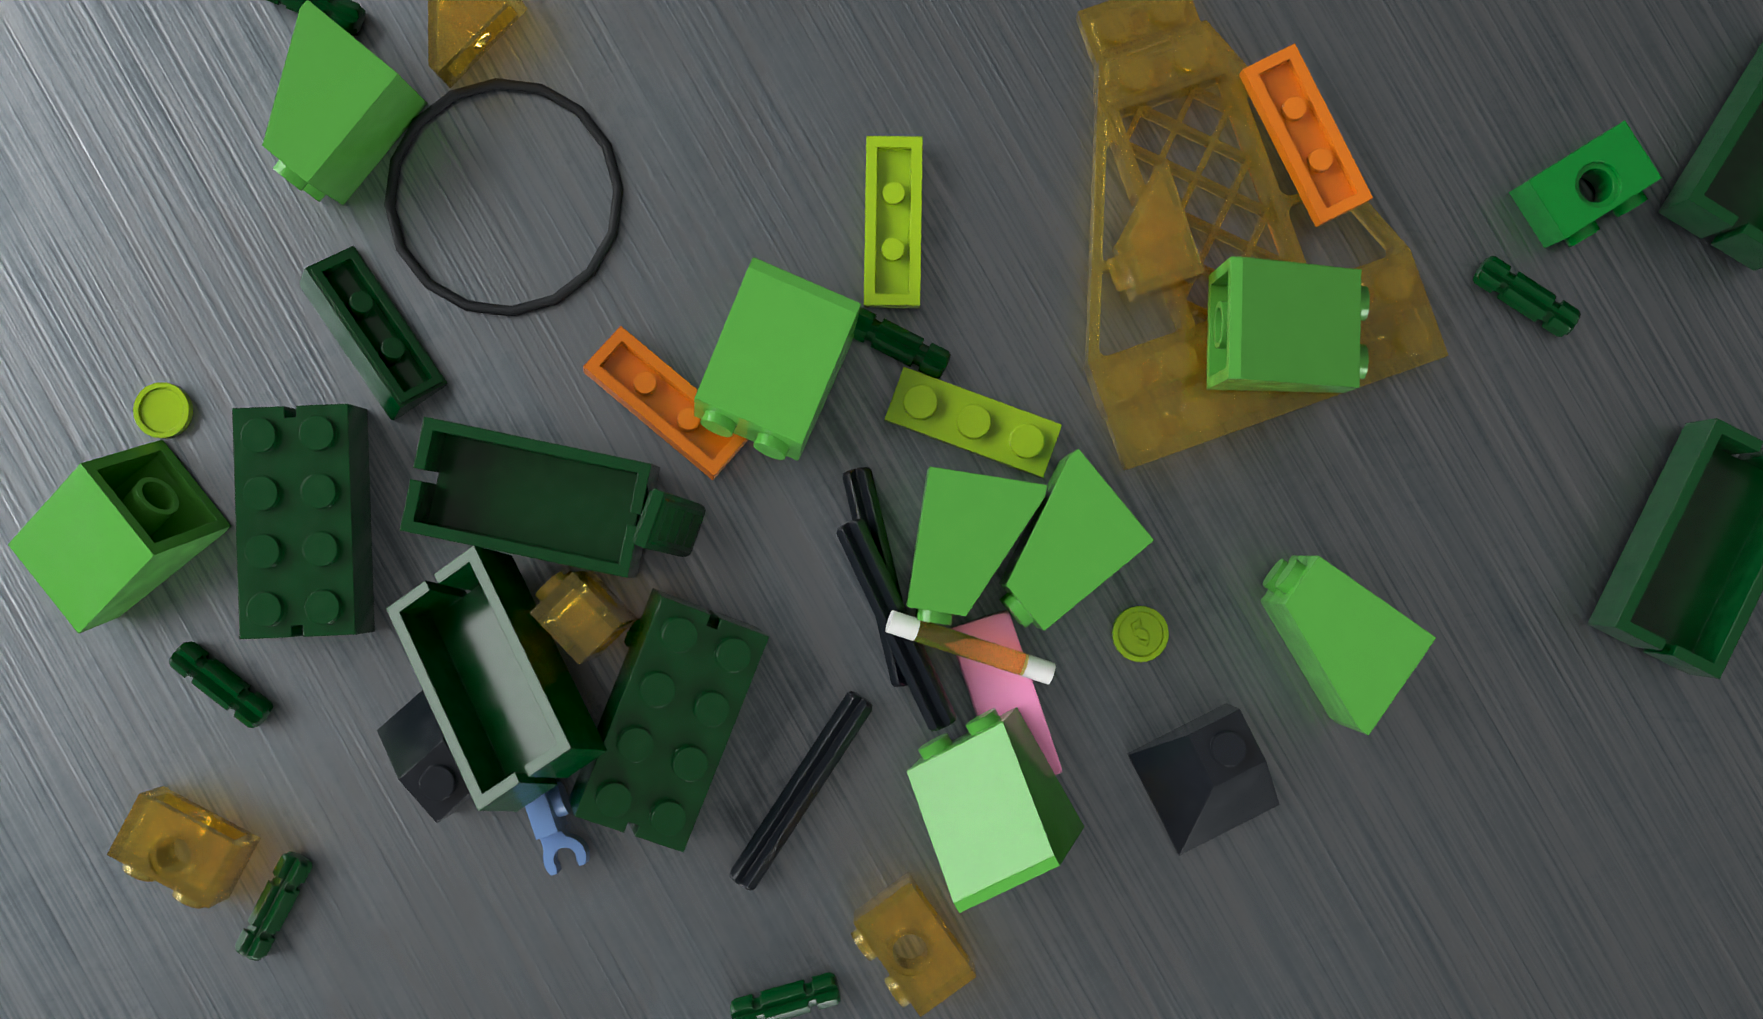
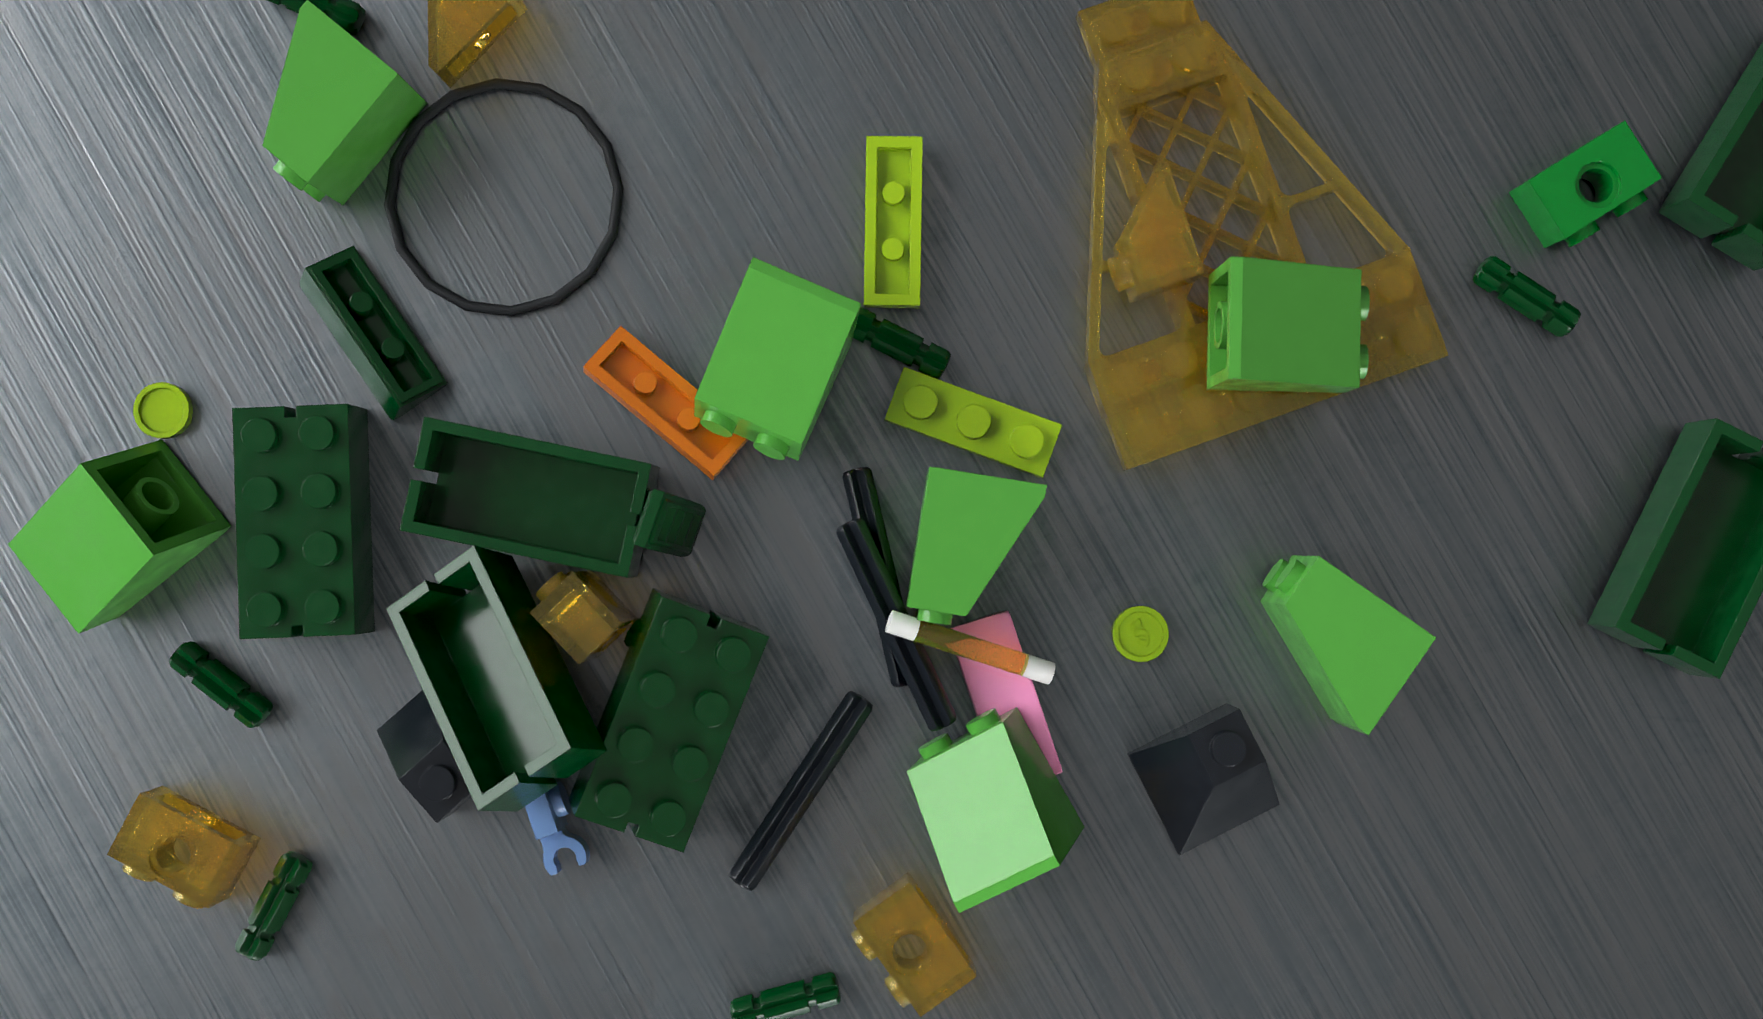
bright green slope [999,449,1154,631] -> none
orange plate [1239,43,1373,228] -> none

